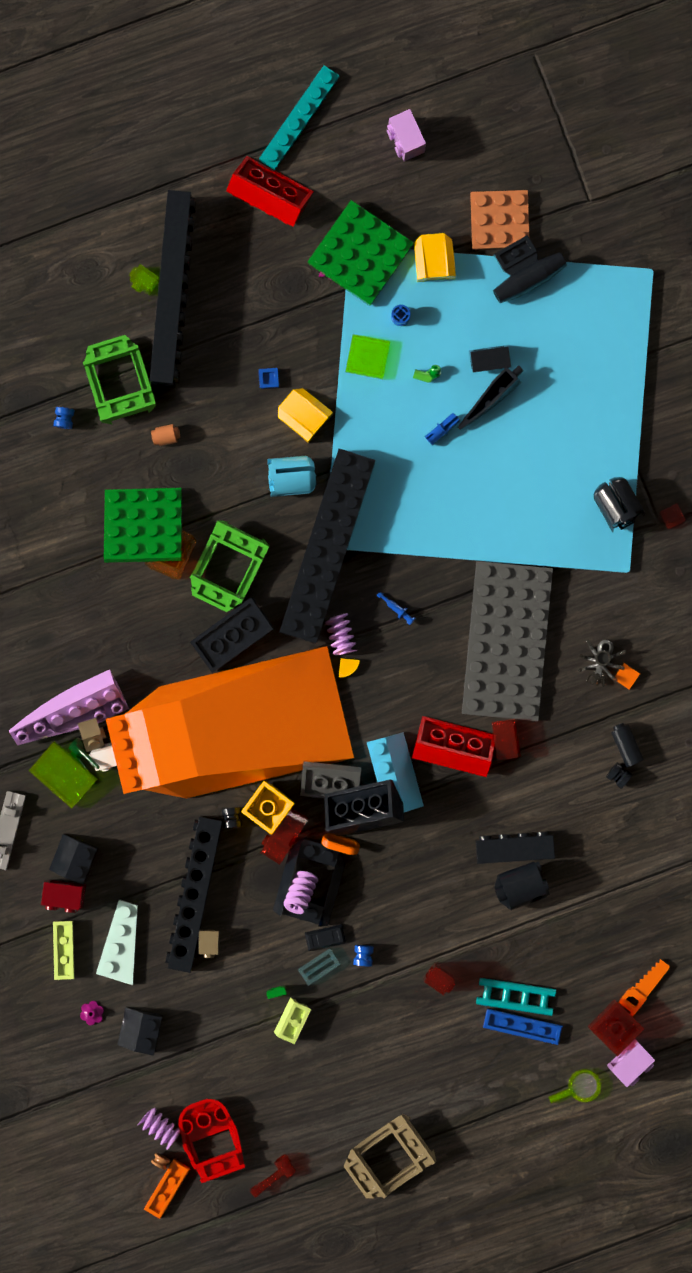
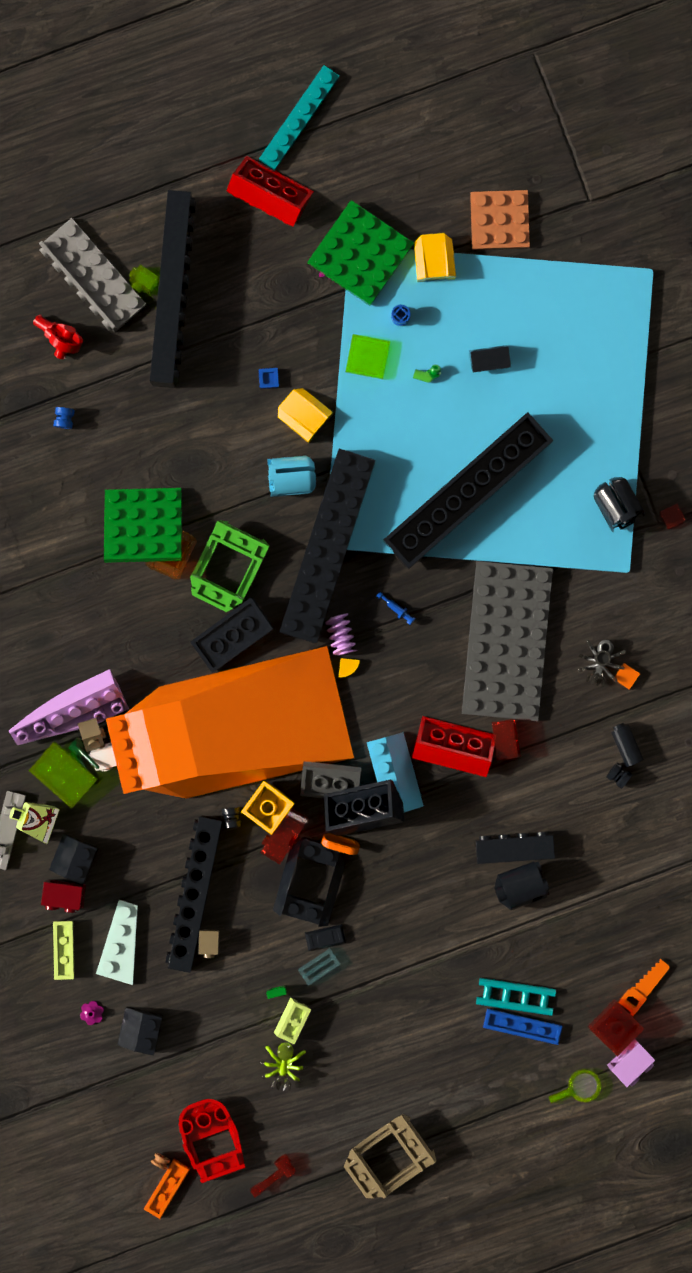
bright green wedge [83,335,156,425] -> none
lavender piece [138,1108,180,1150] -> none
nougat brick [151,424,180,446] -> none
lavender piece [284,871,318,914] -> none
blue wheel [353,945,374,966] -> none
lavender brick [387,109,426,161] -> none
clear red brick [423,963,455,996] -> none
blue axle [424,413,460,446] -> none
black piece [458,365,524,430] -> none
black plate [493,235,567,304] -> none
none -> torso [10,802,59,844]
none -> red pin [33,315,83,359]
none -> light grey bracket [39,218,146,332]
none -> animal [260,1042,308,1091]
none -> black brick [383,412,554,570]

